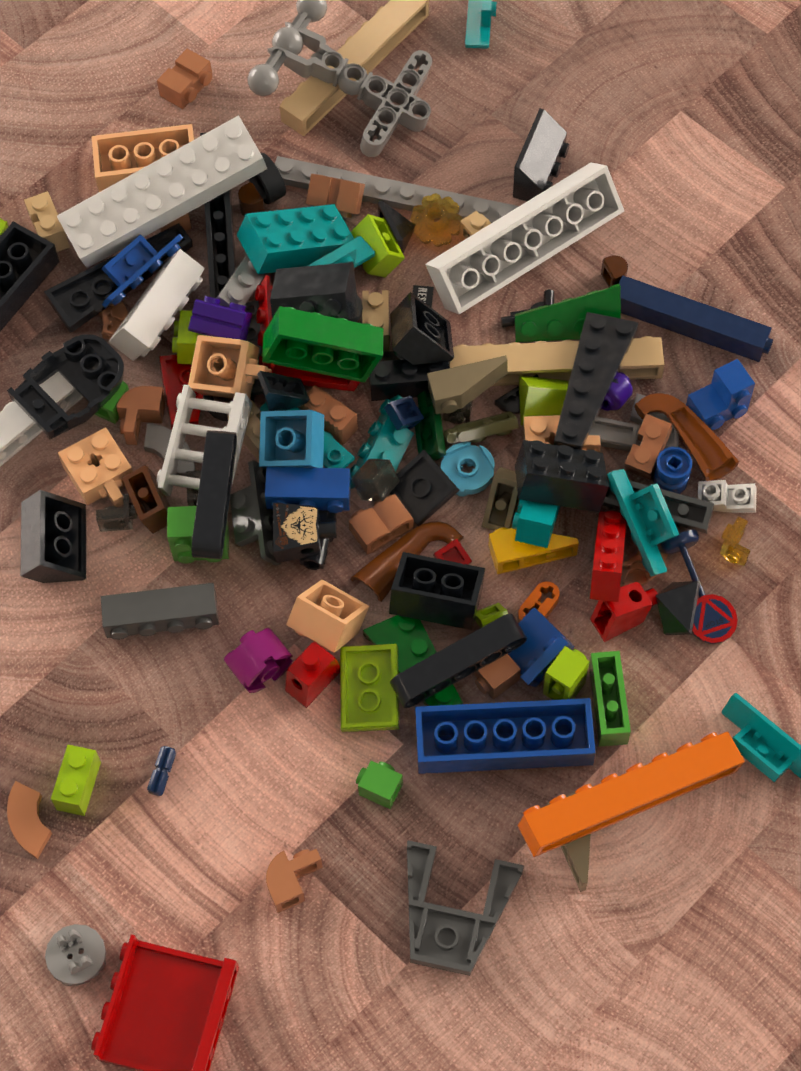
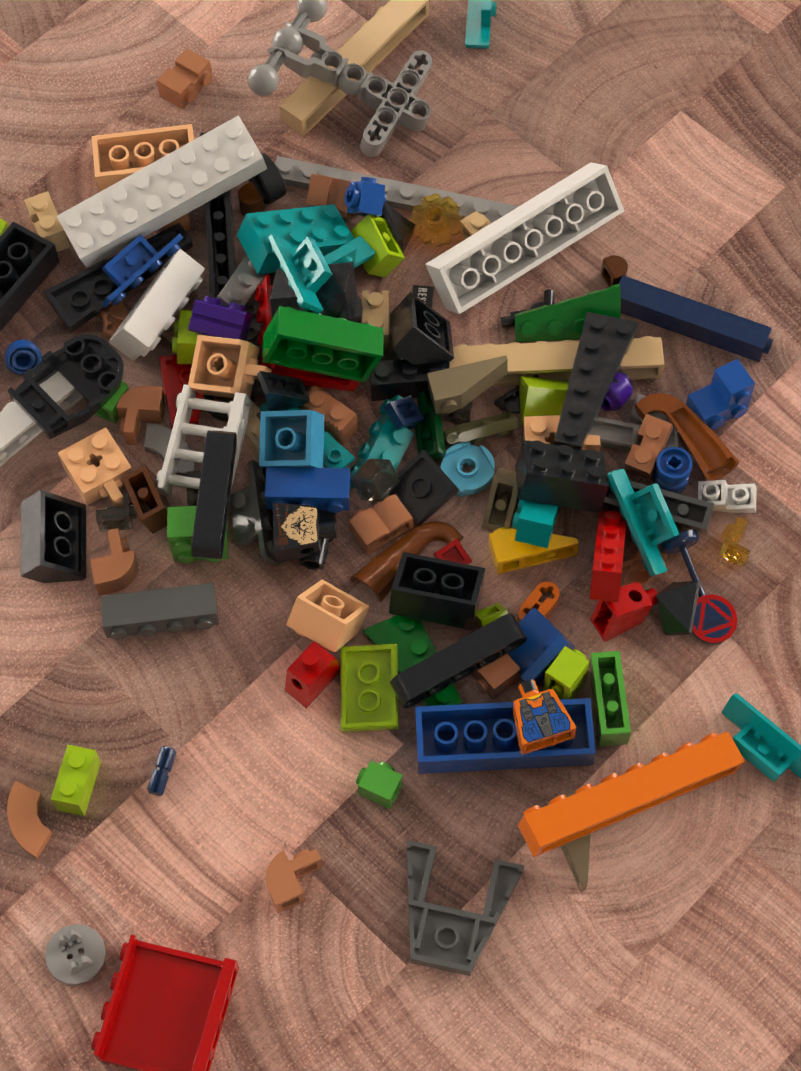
magenta brick [224,628,293,693] -> none
slope [513,108,569,201] -> none
none -> blue brick [5,339,42,375]
none -> nougat brick [90,528,138,596]
none -> teal bracket [268,233,332,314]
none -> blue brick [344,177,386,217]
none -> torso [513,680,576,755]

